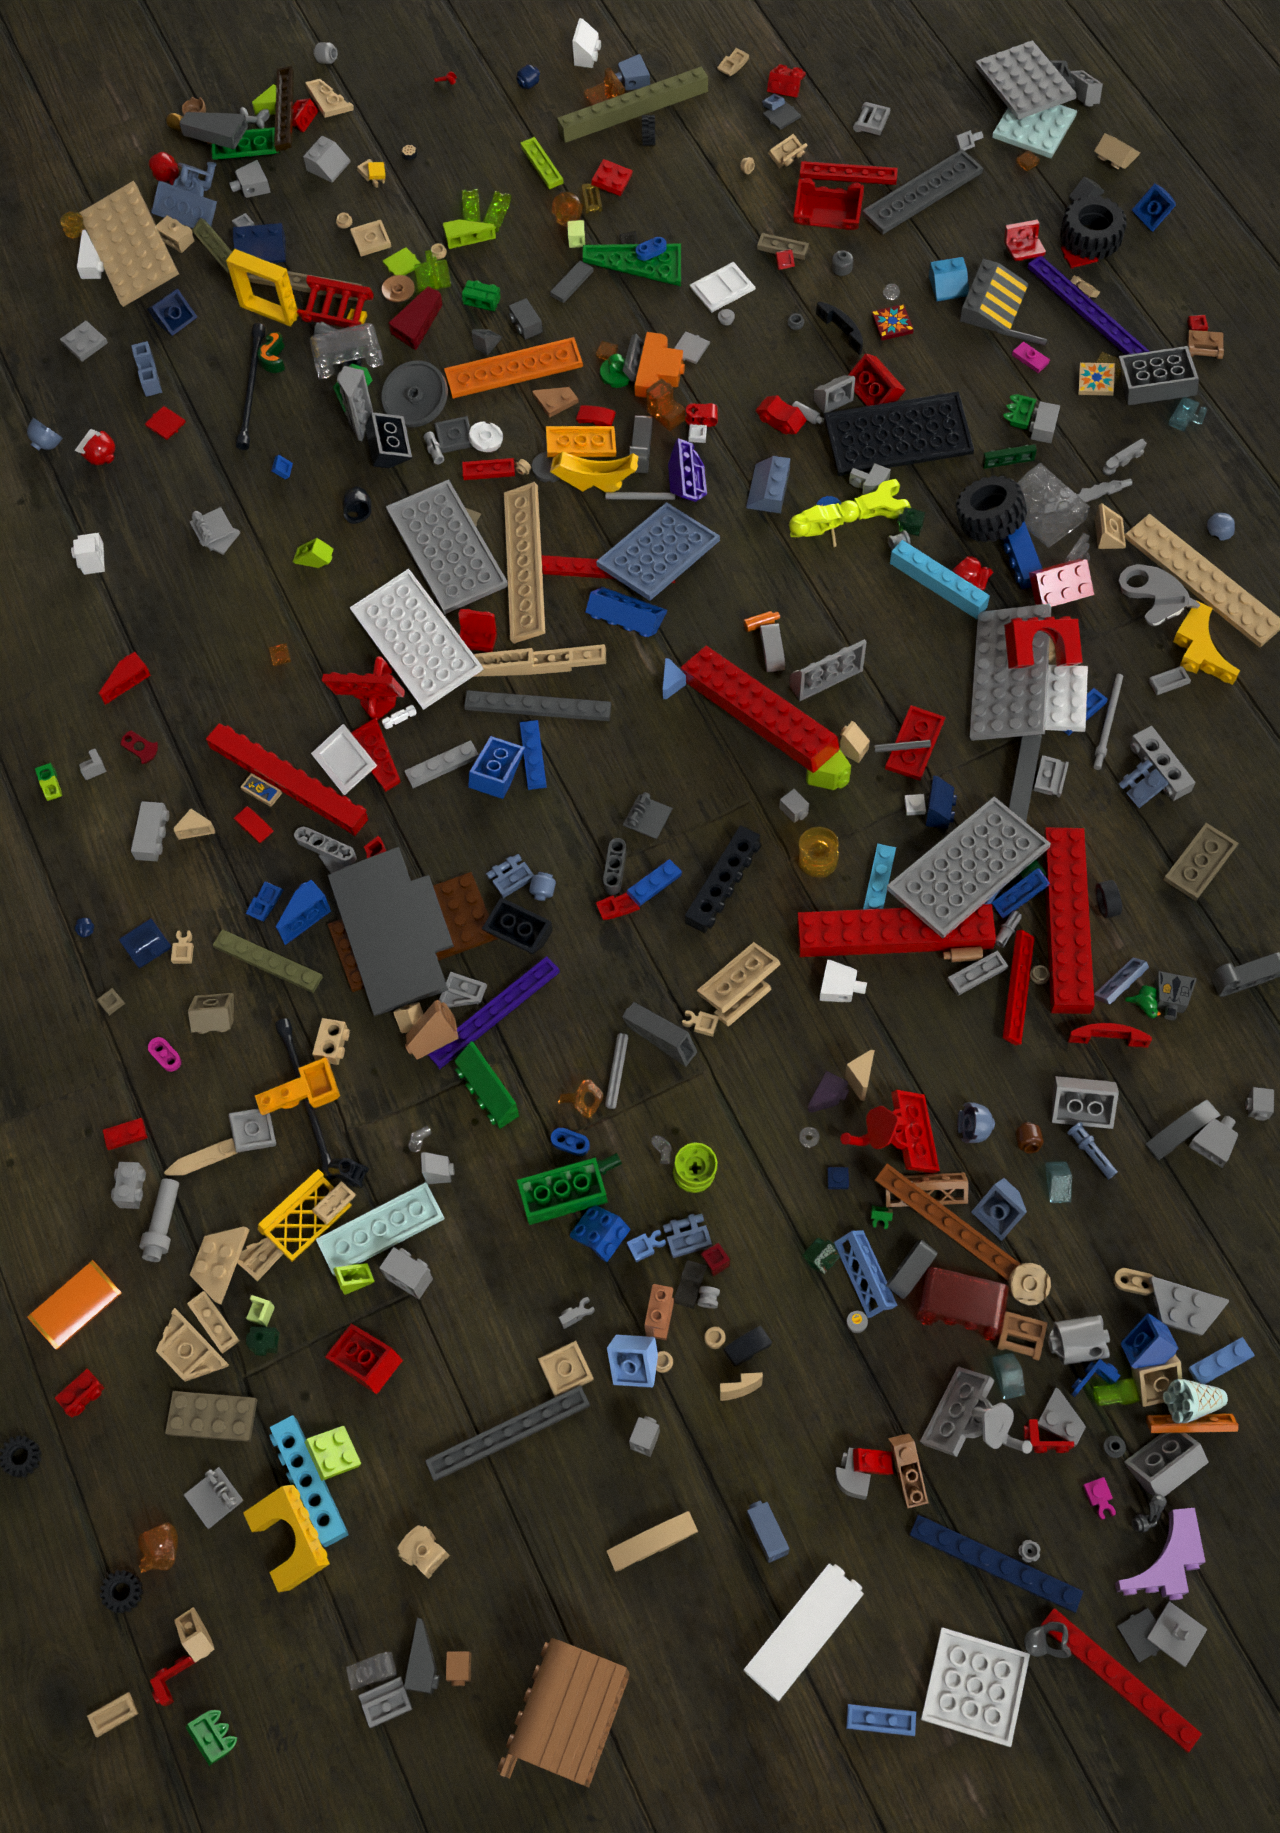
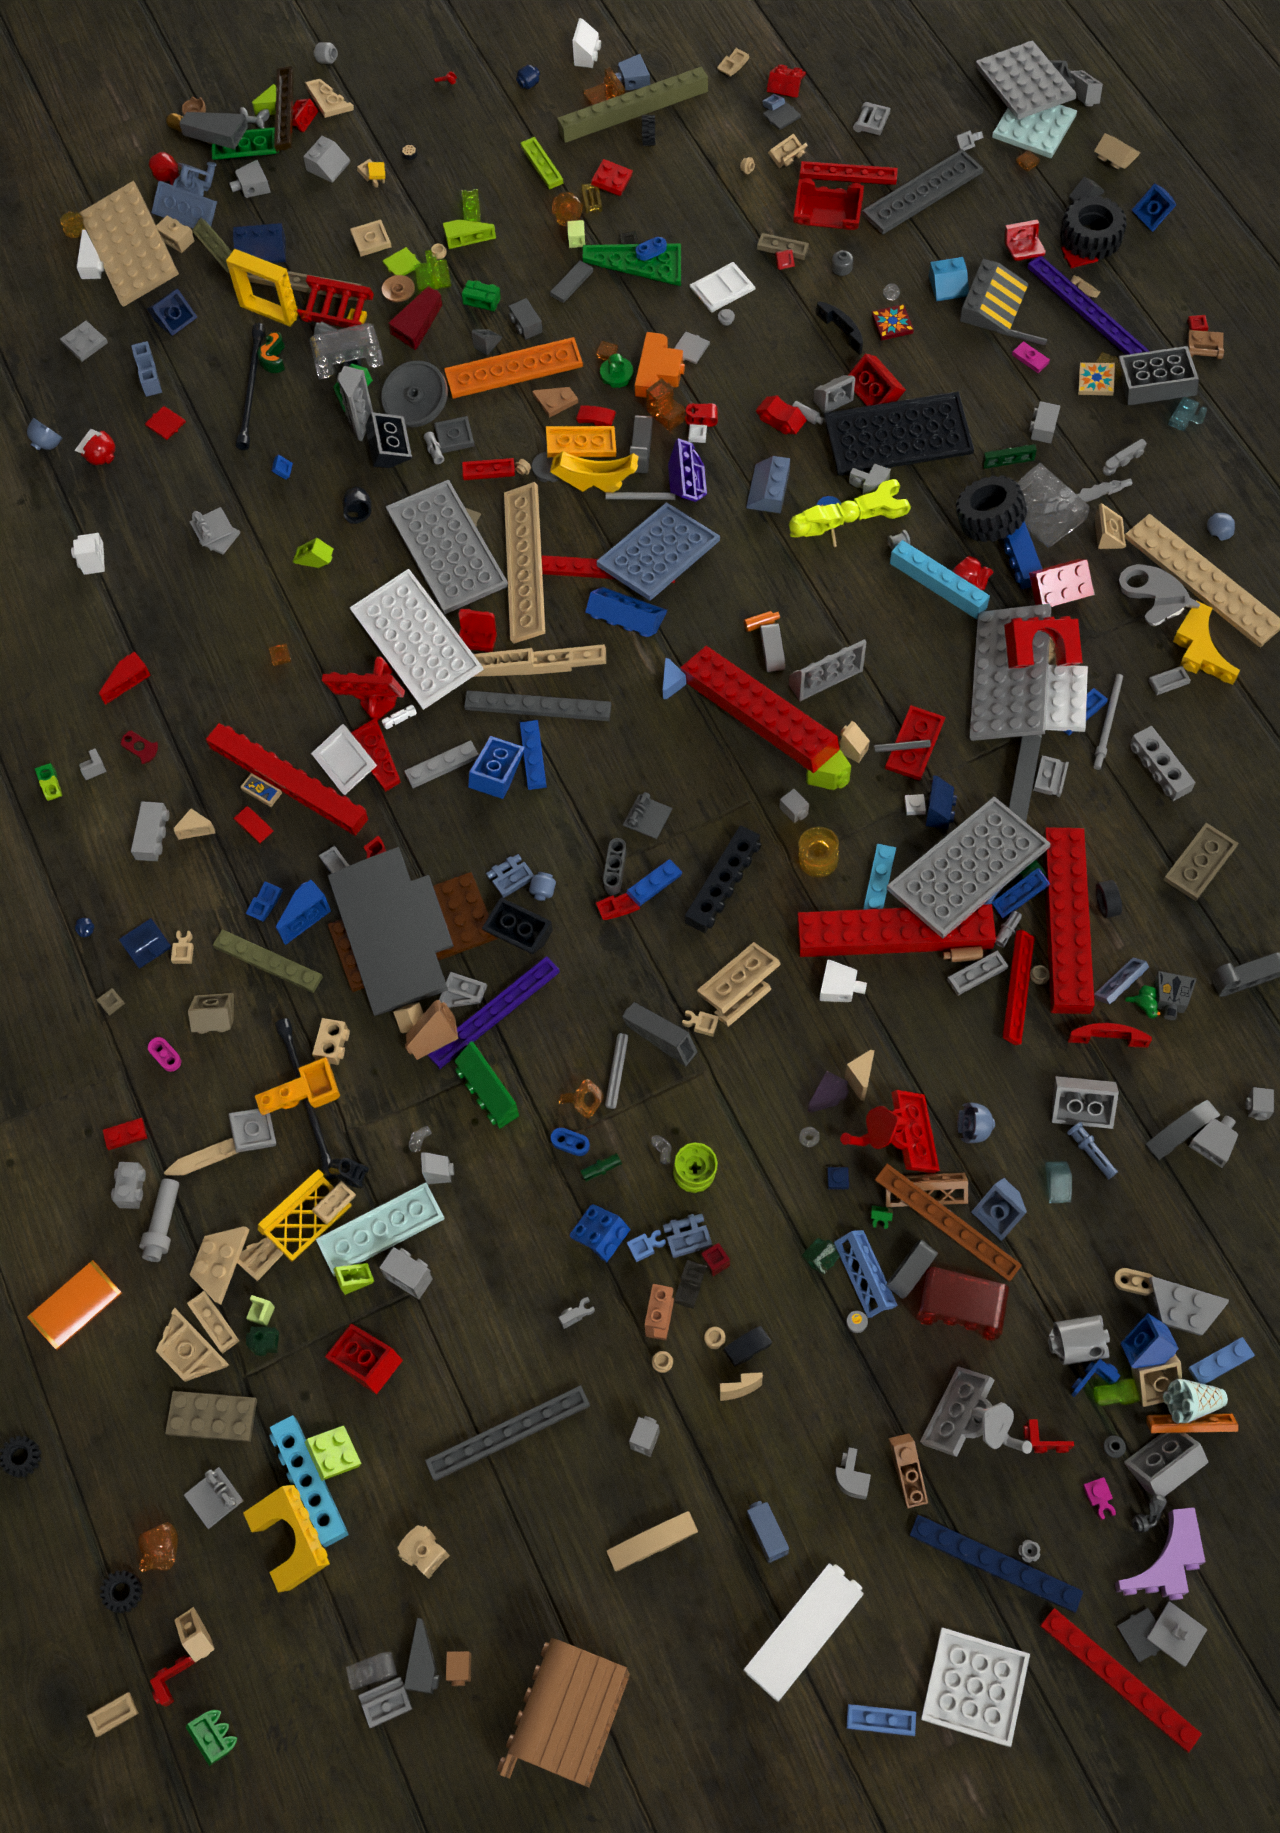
red bracket [55,1369,105,1417] -> none
light grey tile [232,213,254,227] -> none
light grey beam [294,827,357,866] -> none
tan plate [336,213,352,229] -> none
white tile [469,422,503,452] -> none
clear neon green plate [483,191,511,232] -> none
green slope [517,1158,608,1225] -> none
tan tile [538,1341,594,1398] -> none
light blue slope [607,1335,658,1387] -> none
dark grey tile [622,334,644,382] -> none
light grey wheel [697,1286,720,1308] -> none
dark grey plate [787,313,804,330] -> none
red plate [853,1448,893,1475] -> none
clear green brick [897,507,926,536] -> none
clear light blue slope [992,1353,1025,1399] -> none
medium nougat plate [997,1311,1047,1361] -> none
green plate [1003,395,1037,430] -> none
tan tile [1008,1263,1051,1305] -> none
reddish brown head [1015,1122,1044,1154] -> none
dark grey piece [1024,1622,1071,1658] -> none
light grey wing [1038,1388,1086,1447] -> none
clear plate [1065,533,1090,564] -> none
sand blue plate [1119,759,1169,808] -> none

